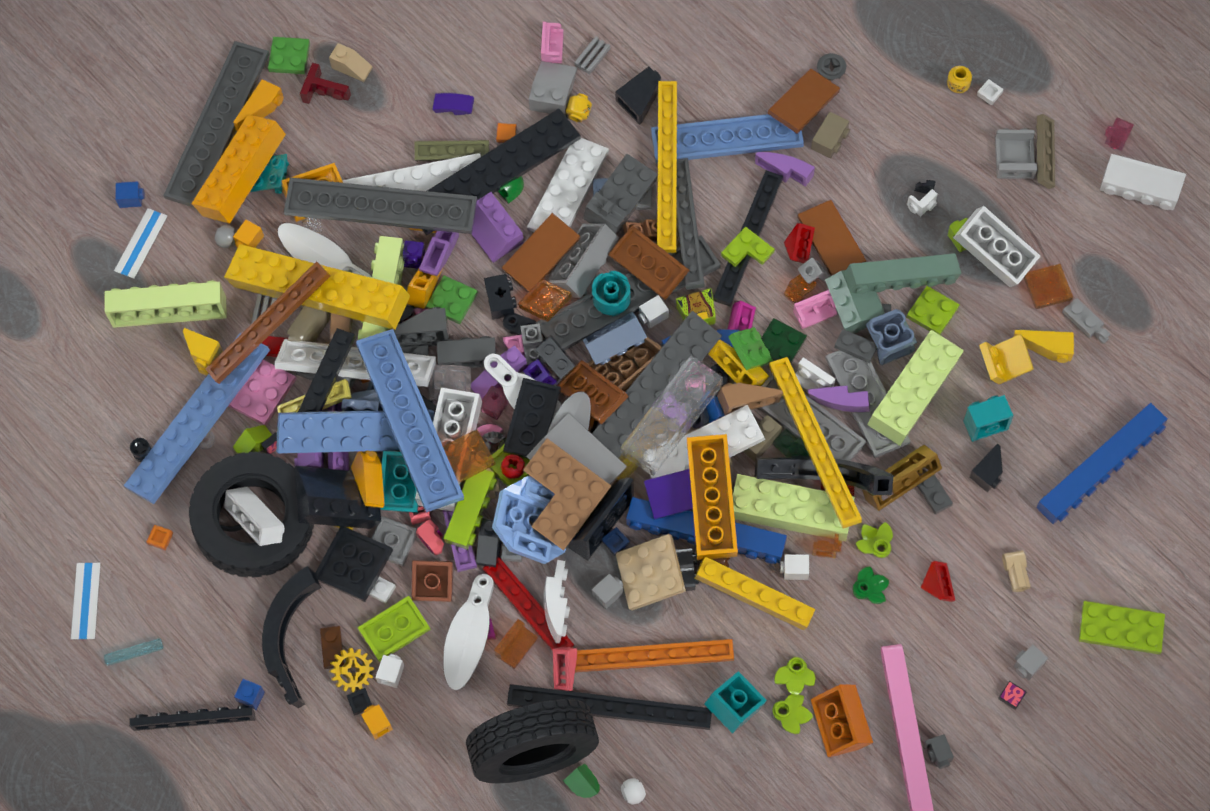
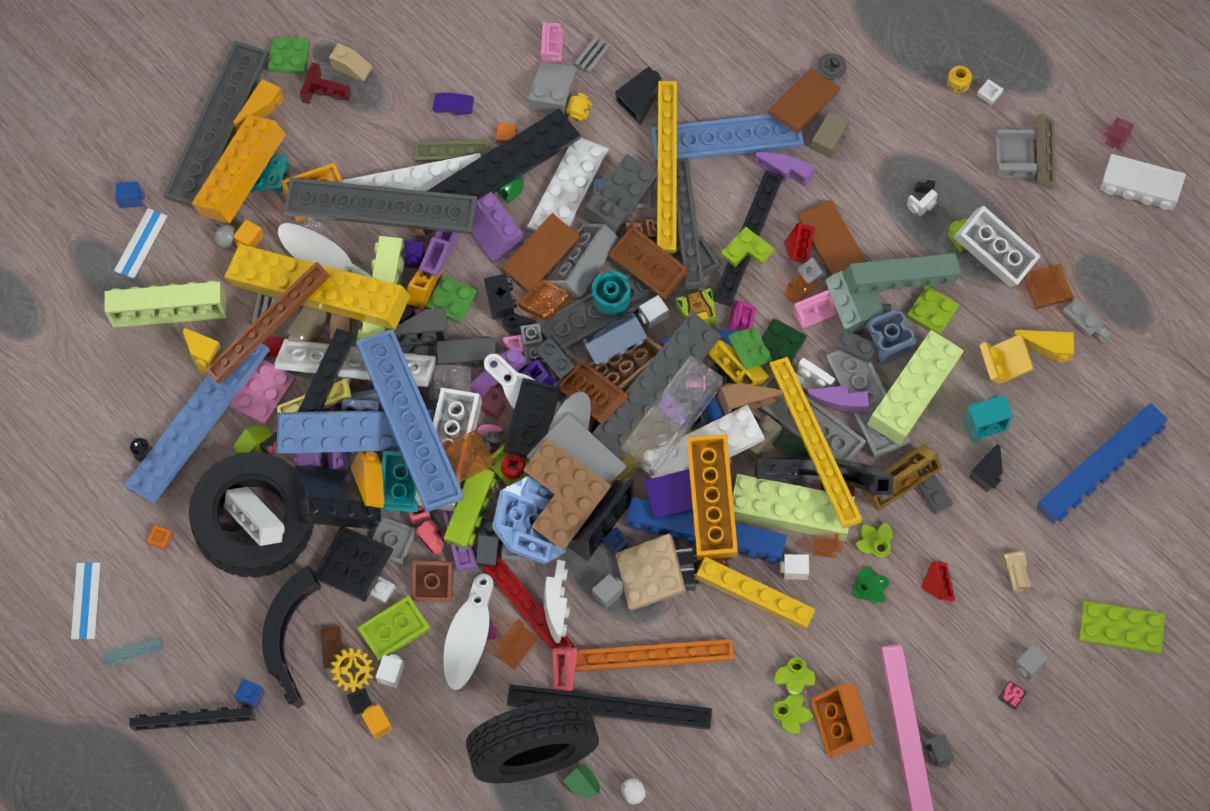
teal brick [704,671,767,734] -> none

